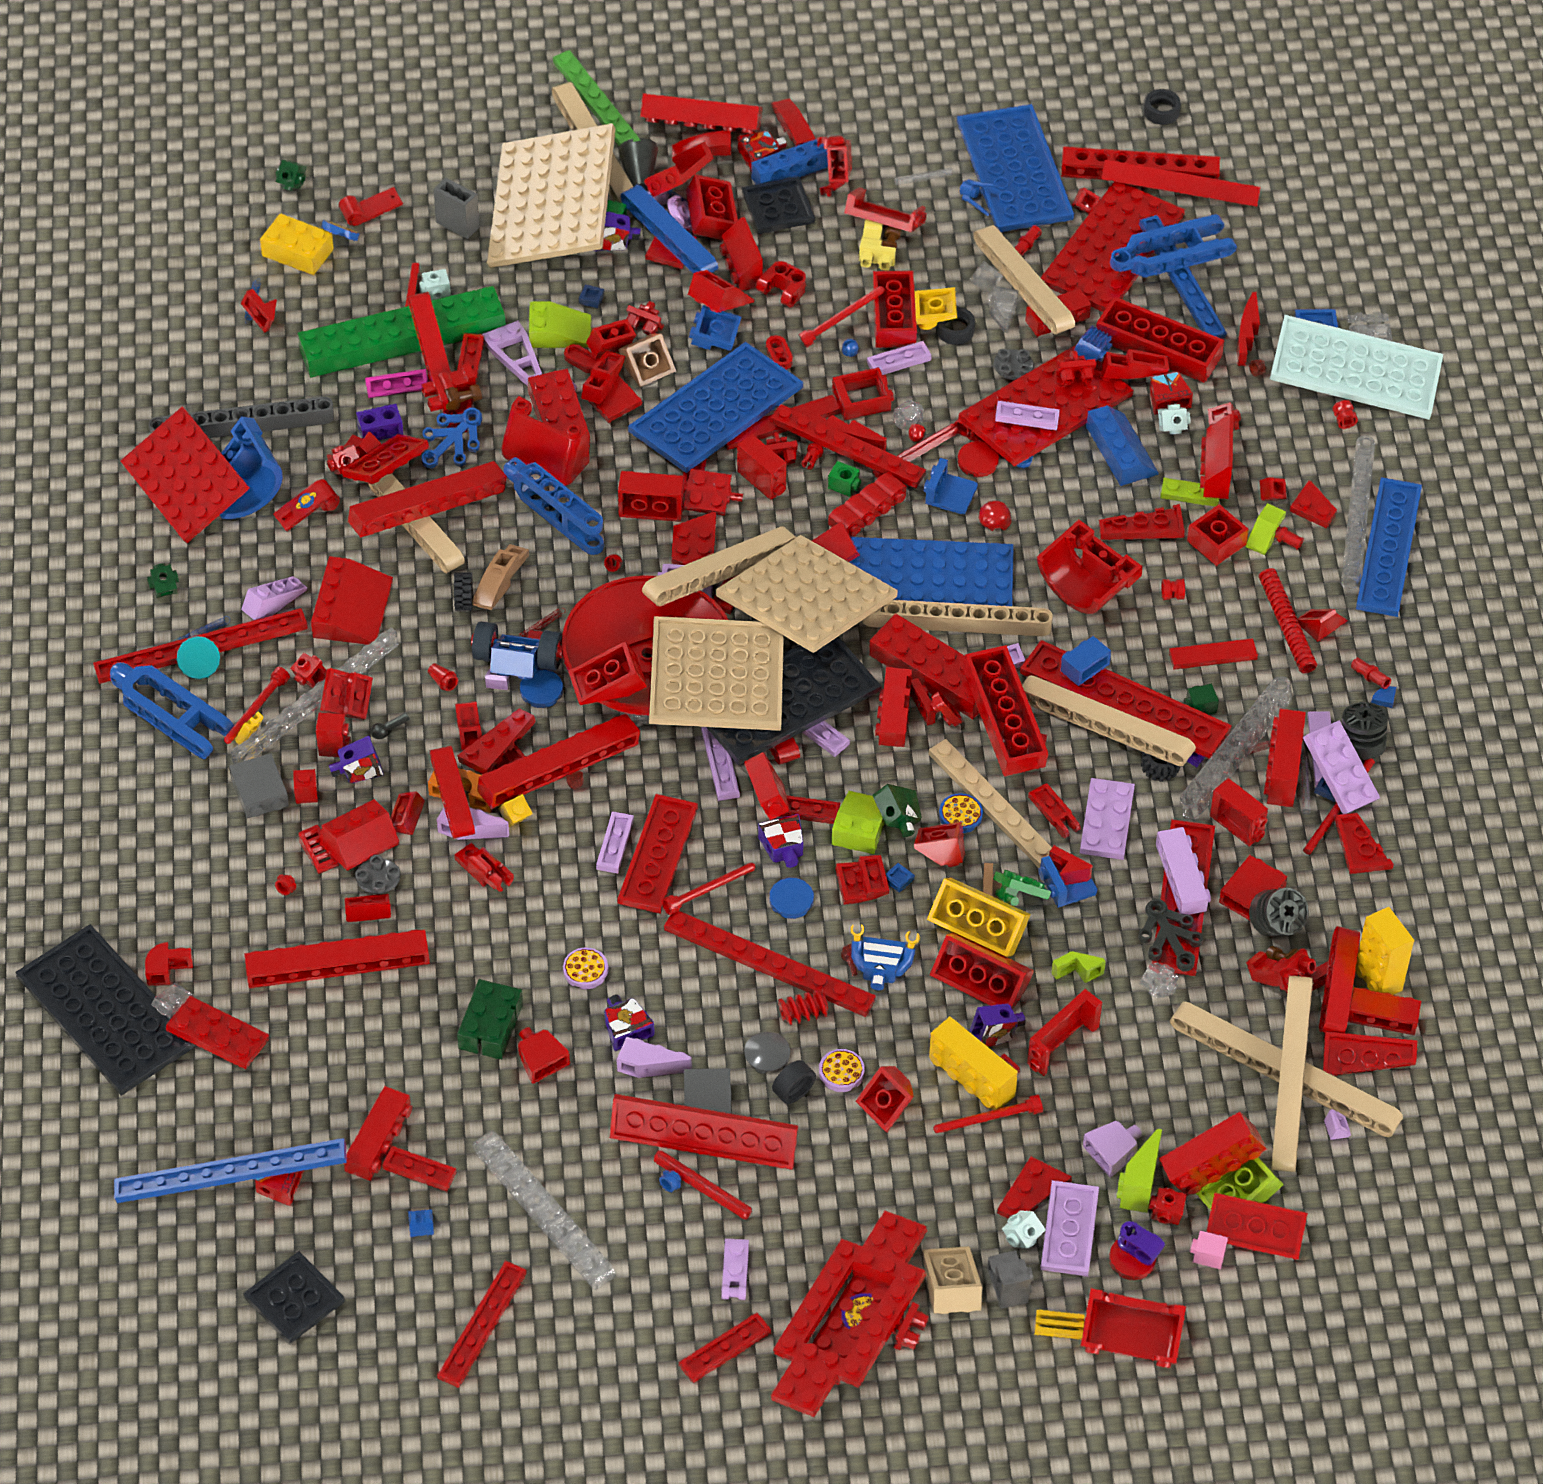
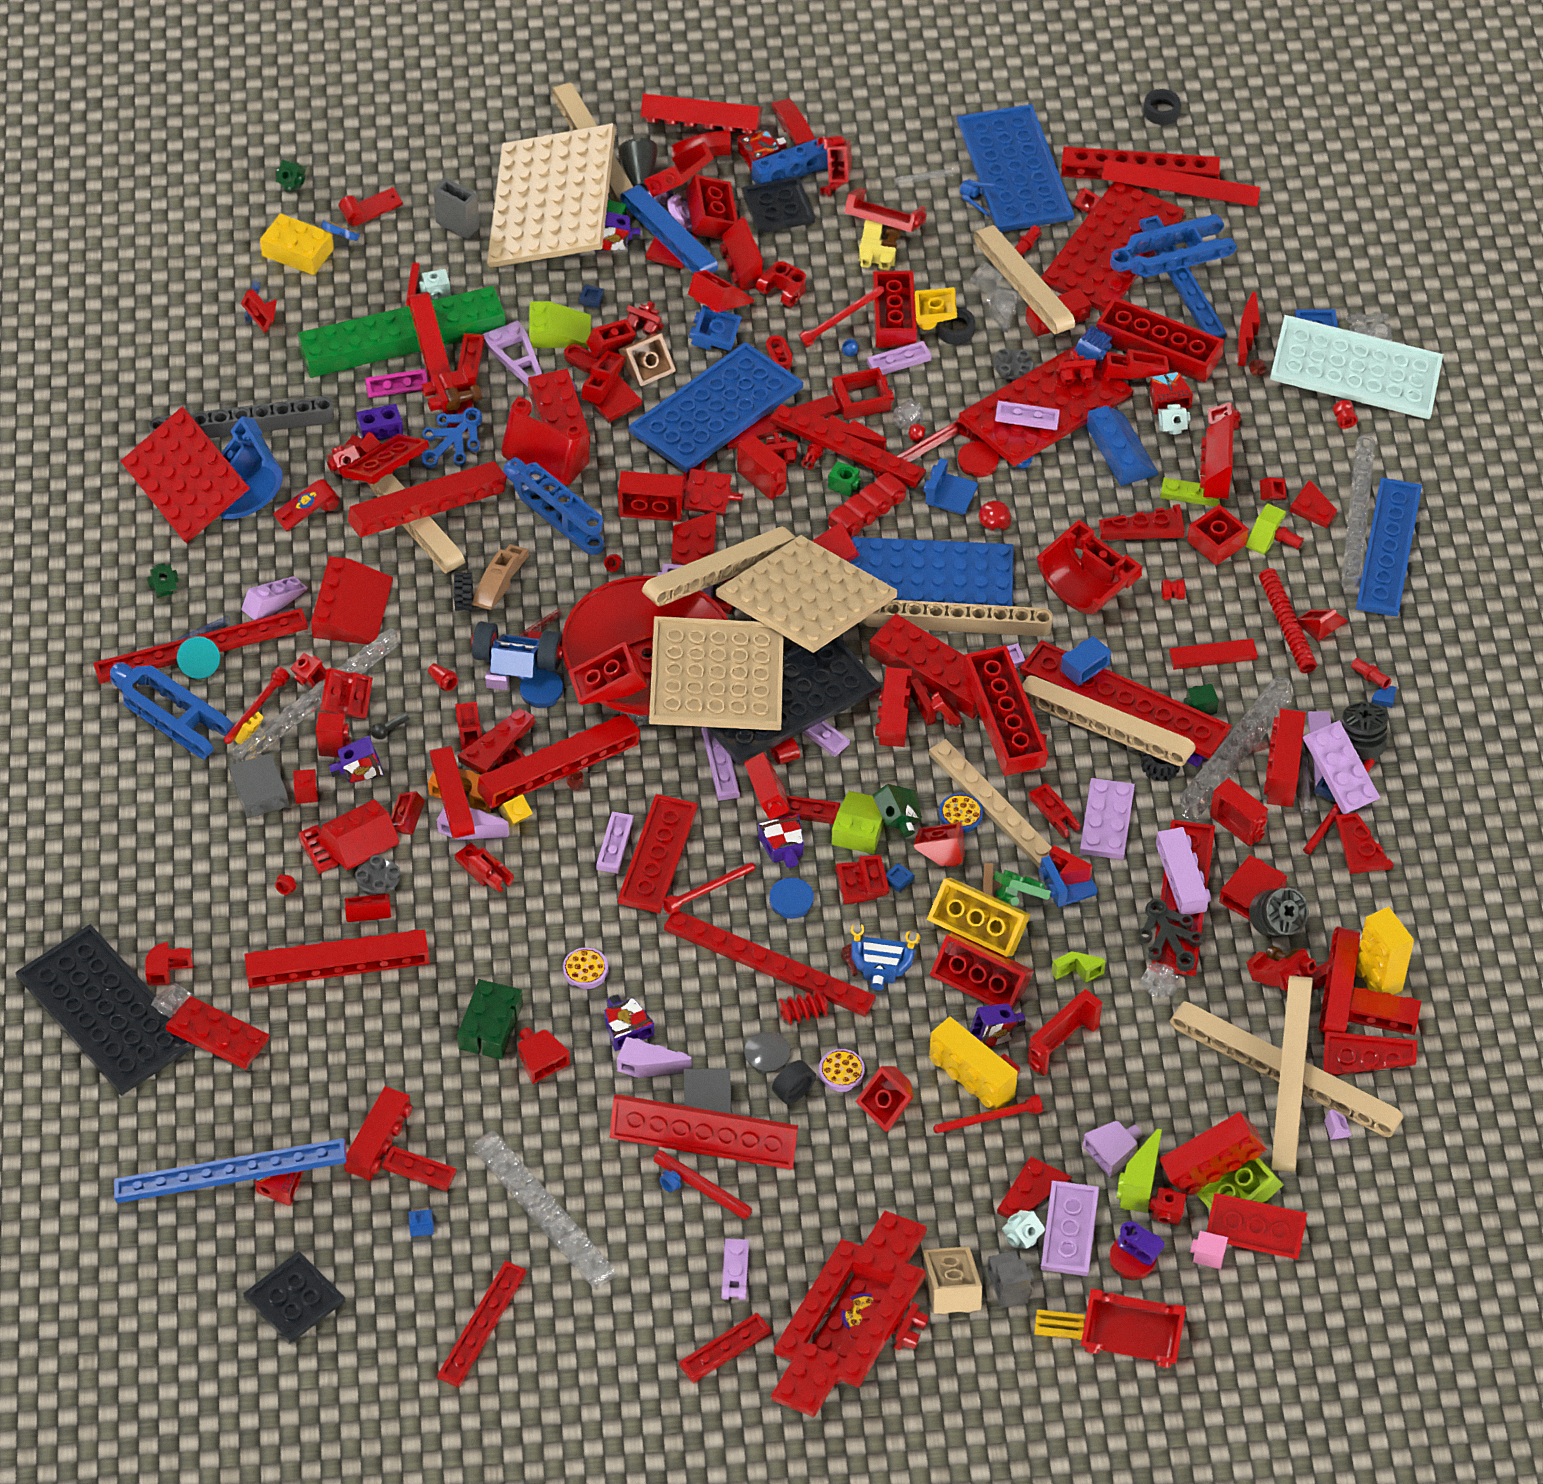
bright green plate [553,50,640,146] -> none

